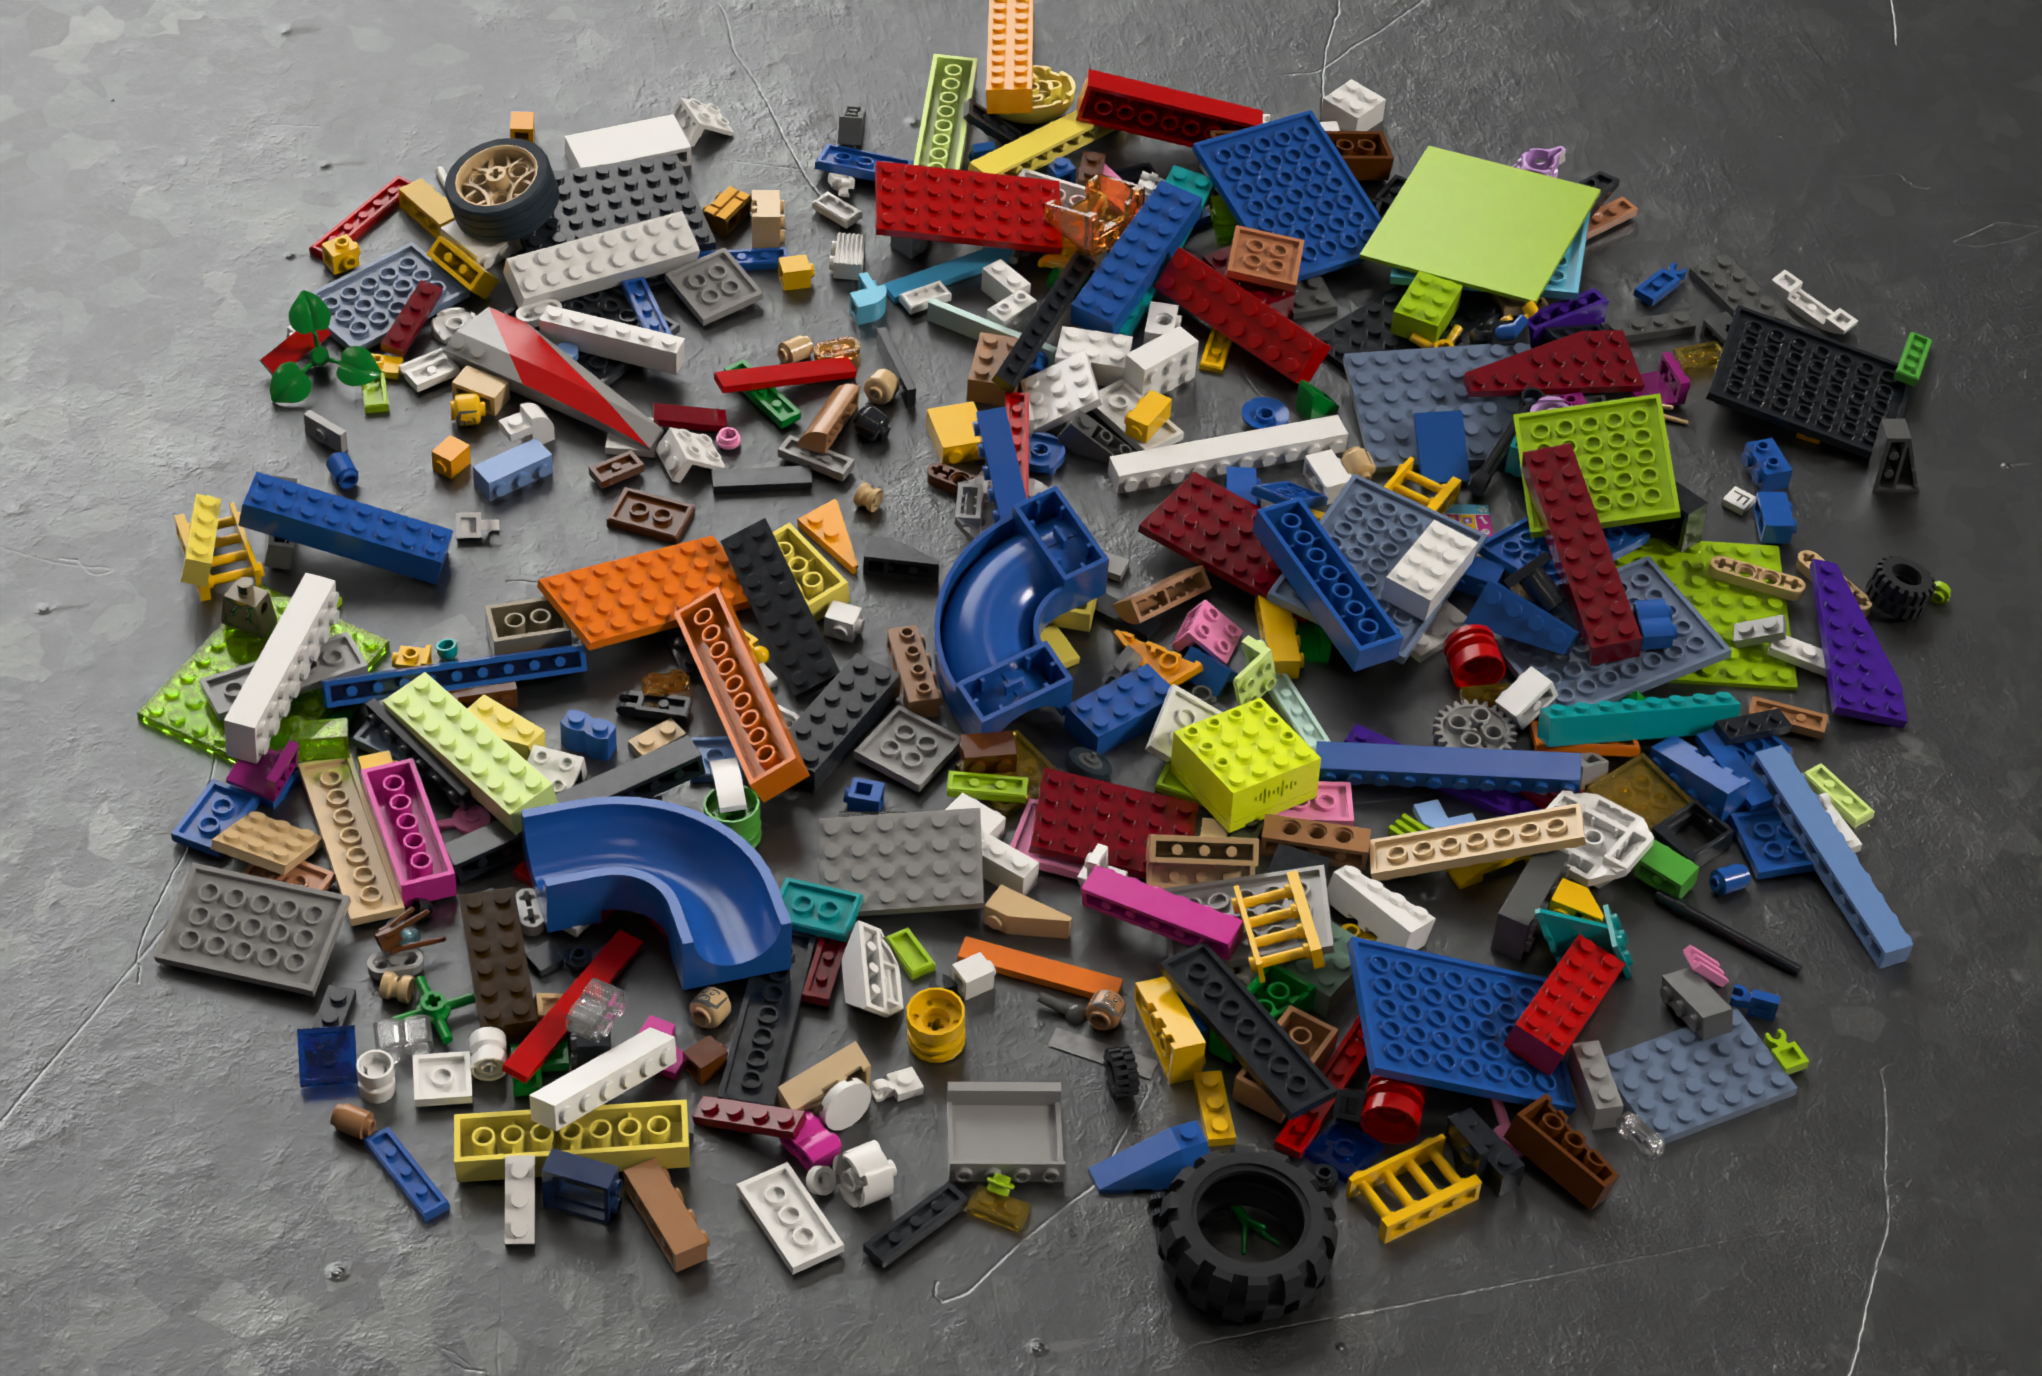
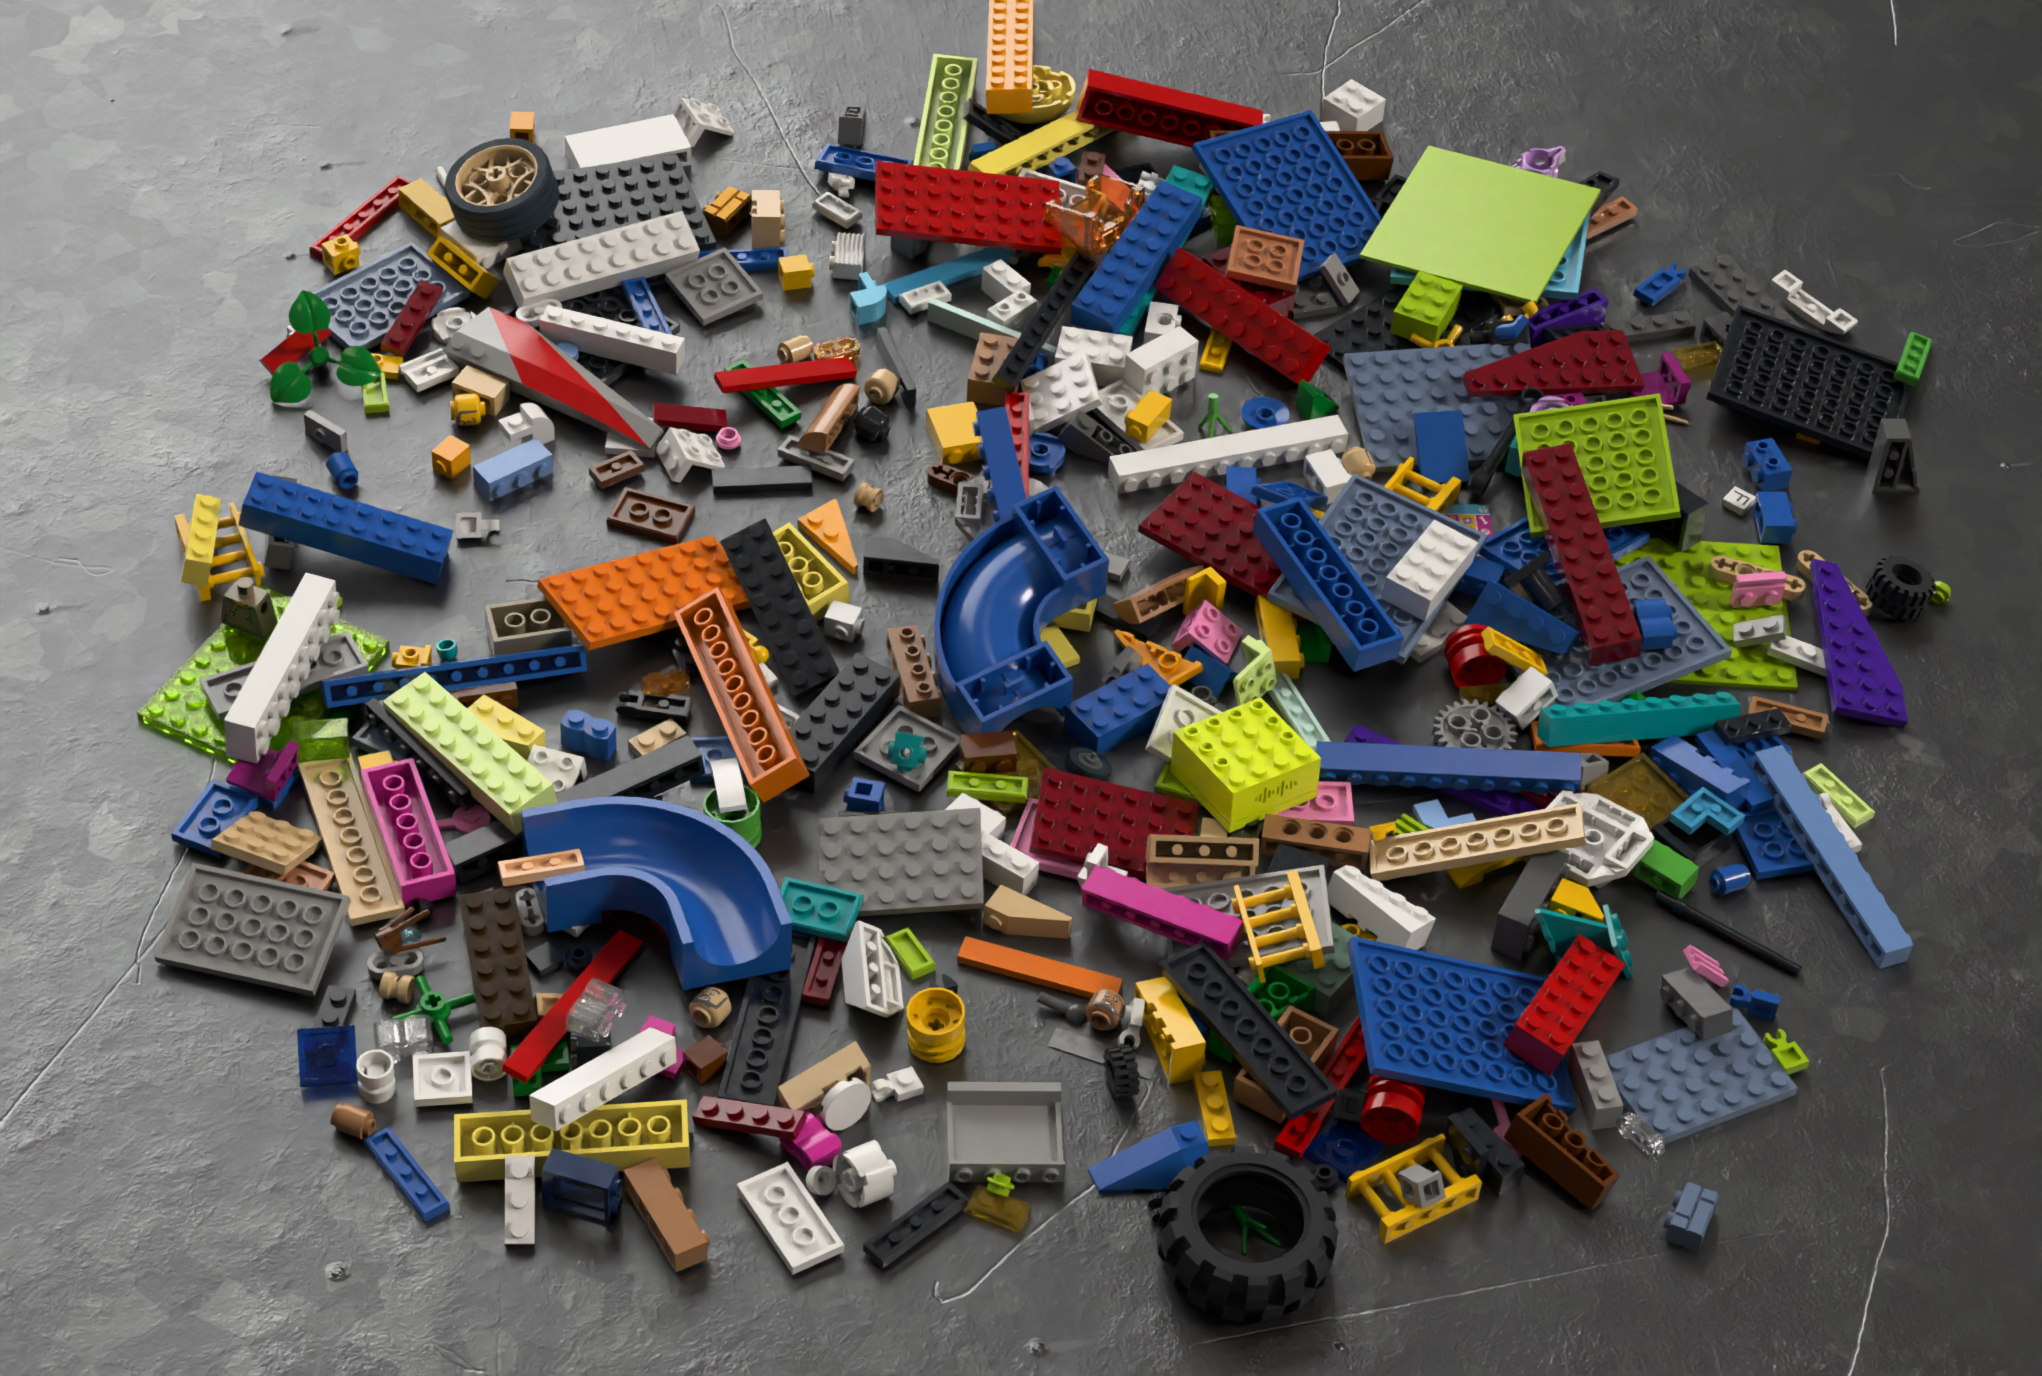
white brick [951,952,996,1001] -> none
none -> light nougat plate [498,849,585,887]
none -> teal brick [888,732,927,772]
none -> white plate [1117,998,1145,1050]
none -> yellow panel [1183,567,1226,616]
none -> bright green plant [1198,393,1232,439]
none -> light grey plate [1319,253,1360,306]
none -> yellow tile [1369,821,1397,841]
none -> light grey brick [1398,1164,1446,1209]
none -> yellow plate [1481,627,1548,676]
none -> sand blue brick [1663,1182,1719,1252]
none -> dark azure plate [1669,787,1745,836]
none -> bright pink plate [1730,571,1787,608]

